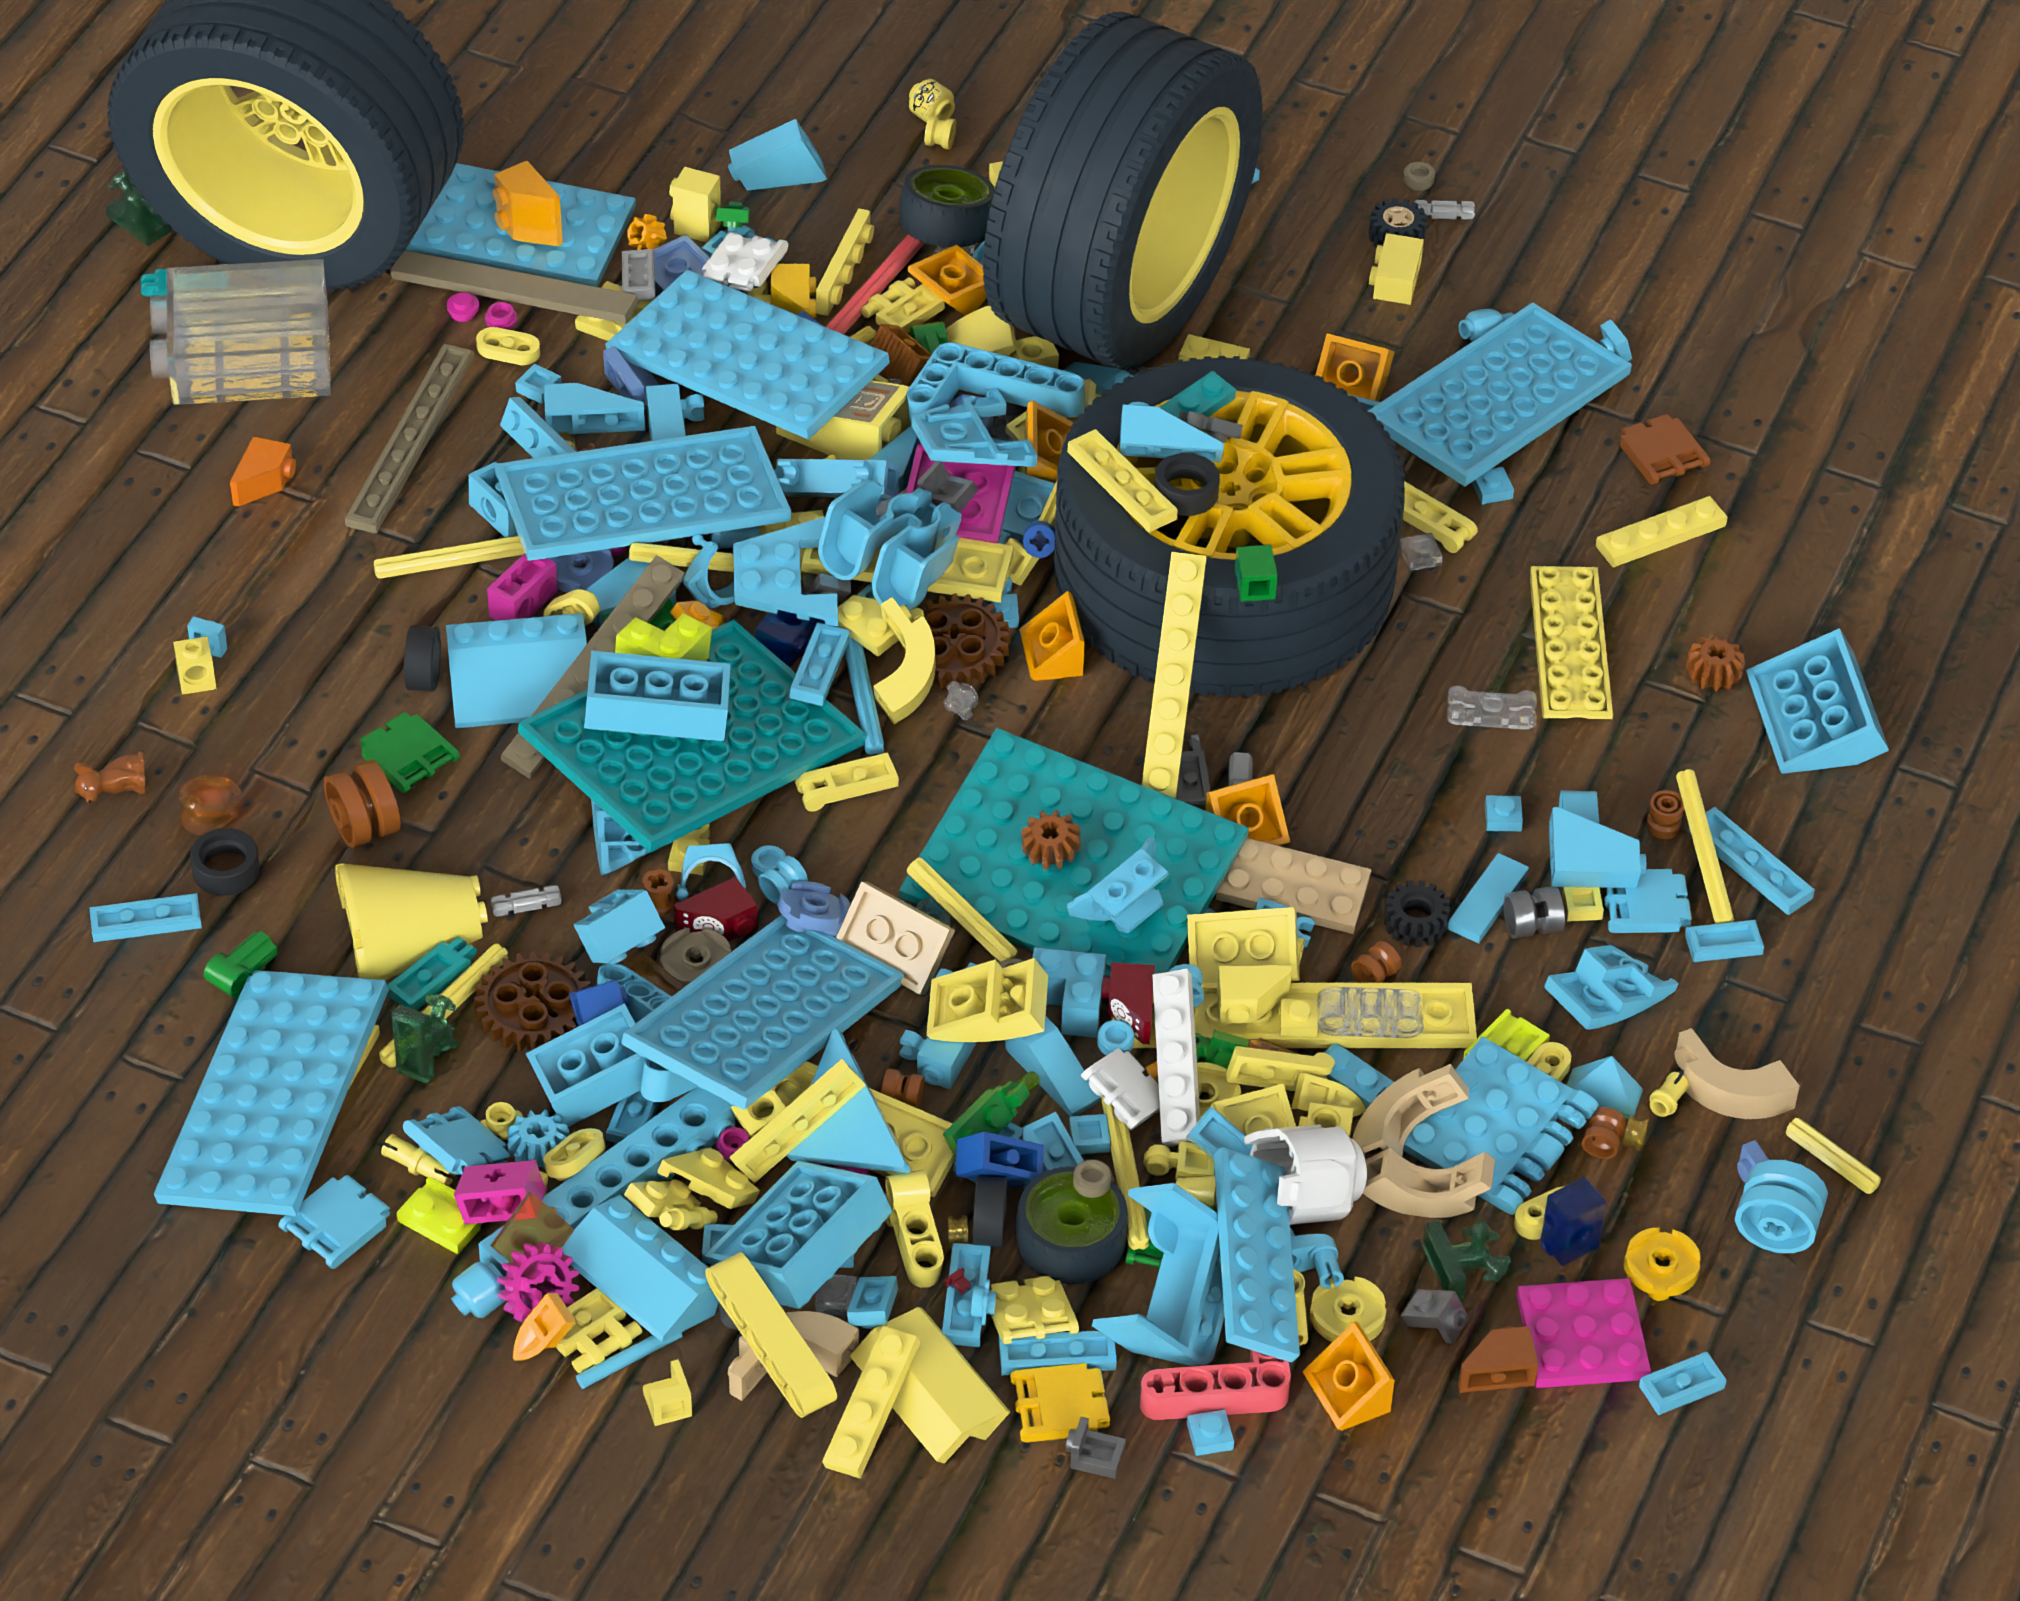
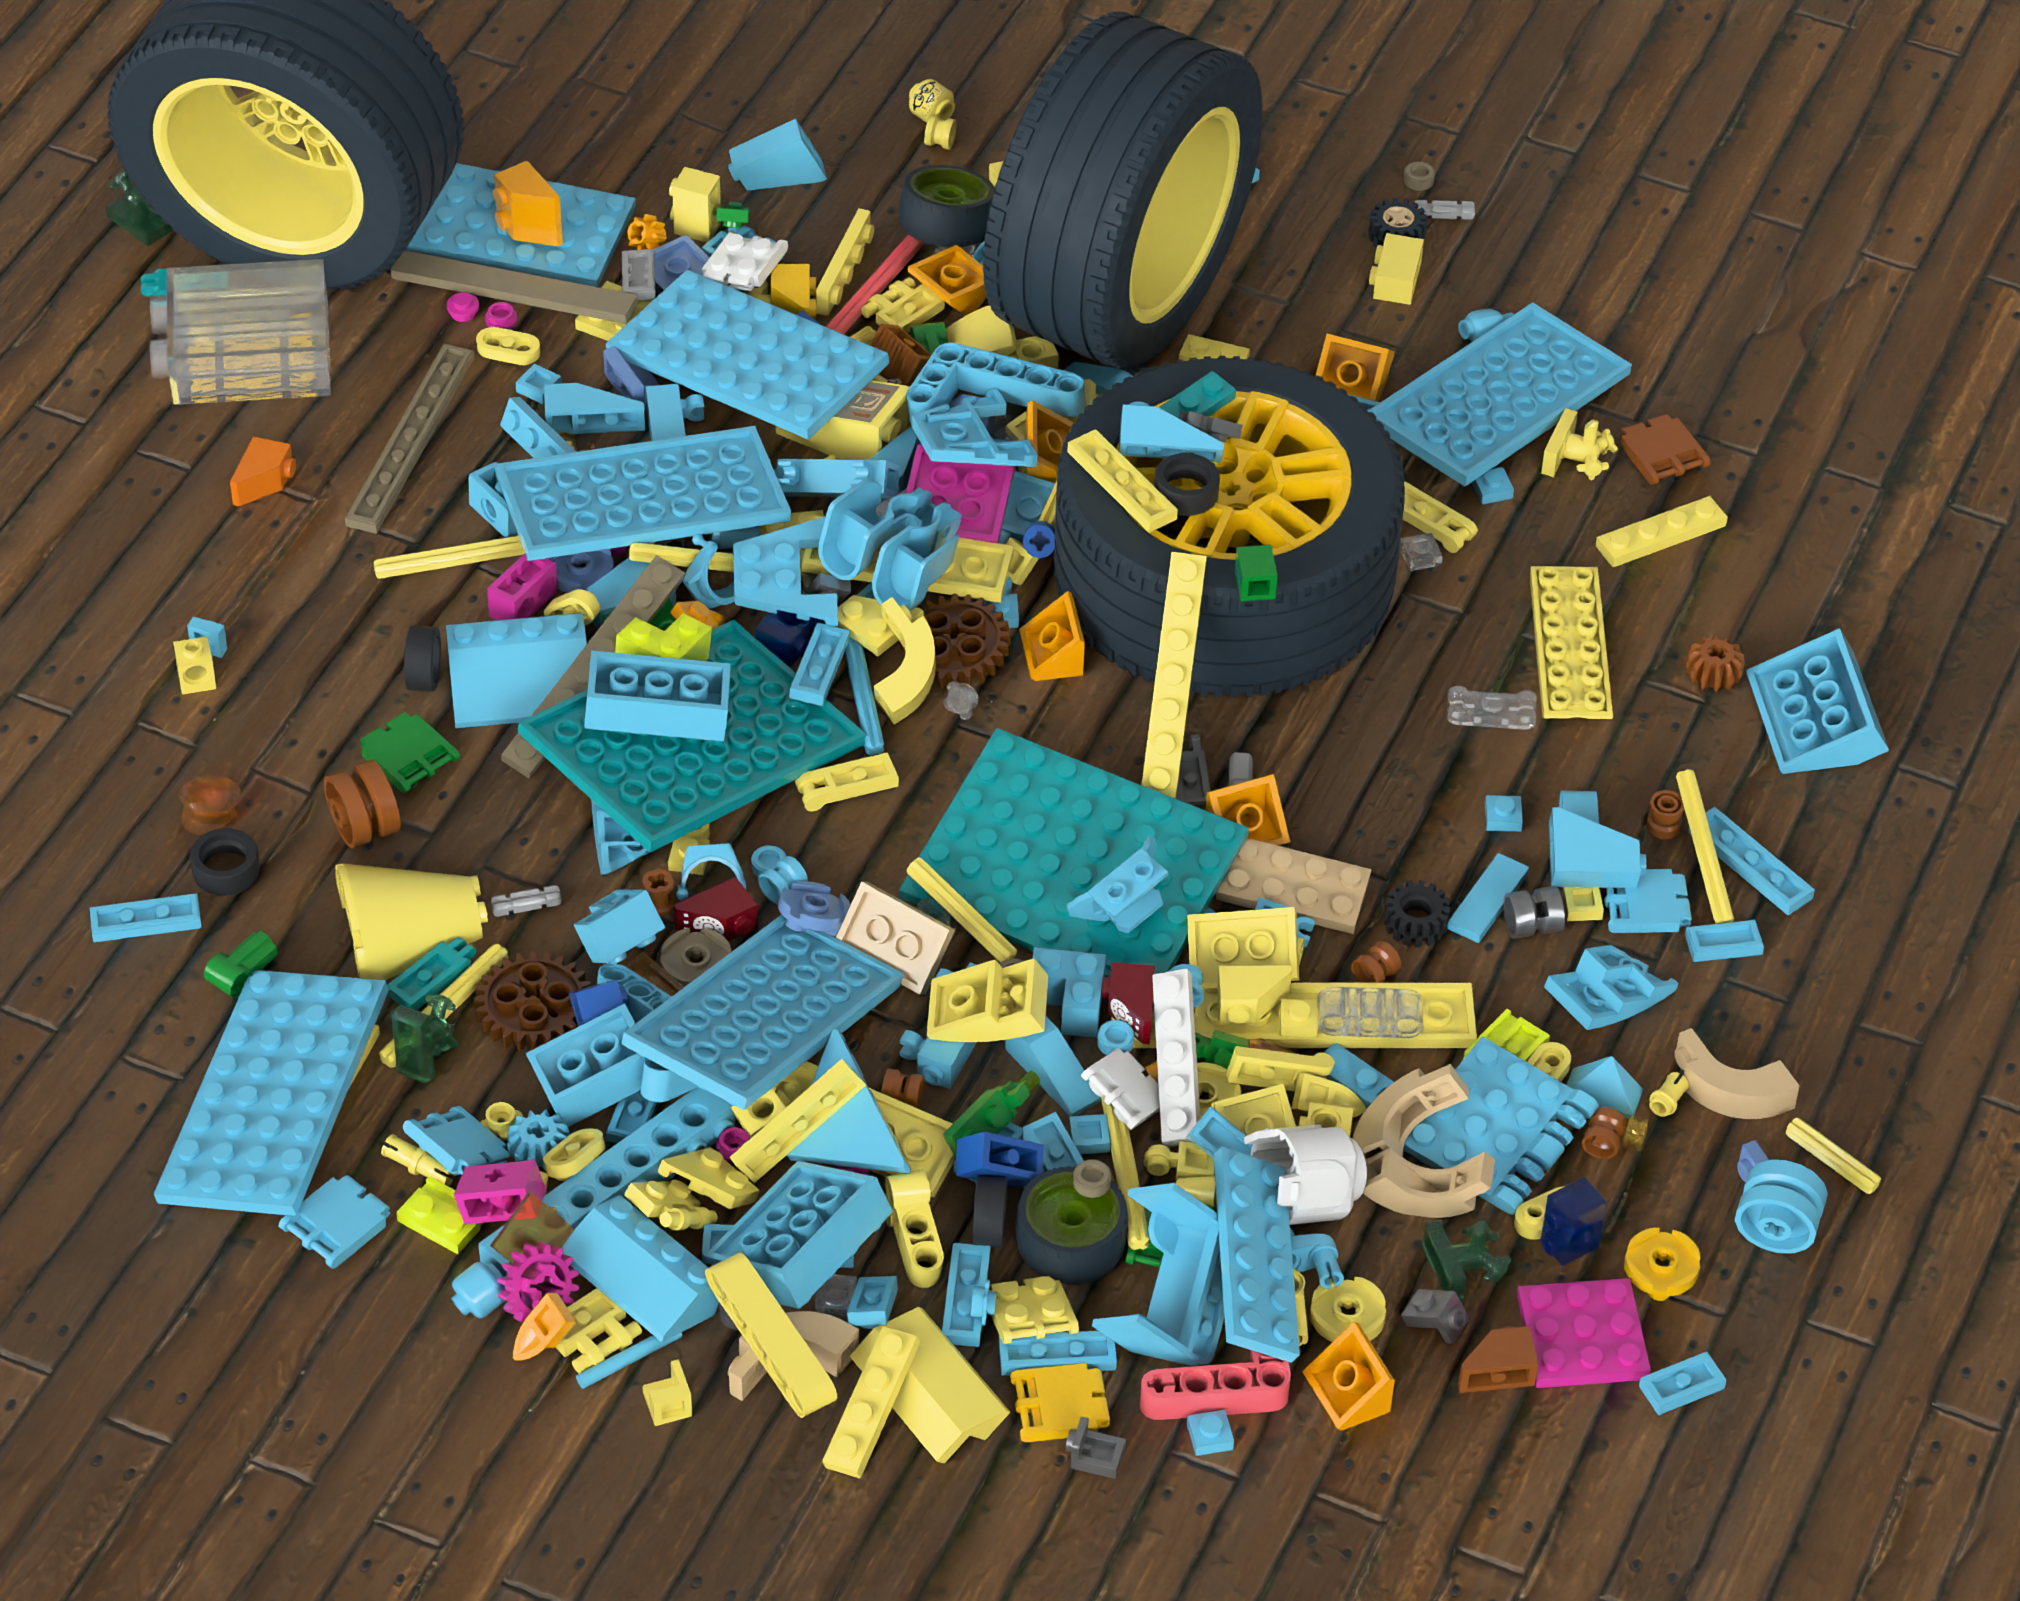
dark orange animal [74,750,145,803] -> none
flat silver bracket [918,461,978,513] -> none
dark red piece [944,1267,972,1296] -> none
clear yellow bush [947,1215,968,1249] -> none
dark orange gear [1021,808,1081,871] -> none
medium azure plate [1600,319,1633,361] -> none
none -> light yellow piece [1541,408,1618,480]

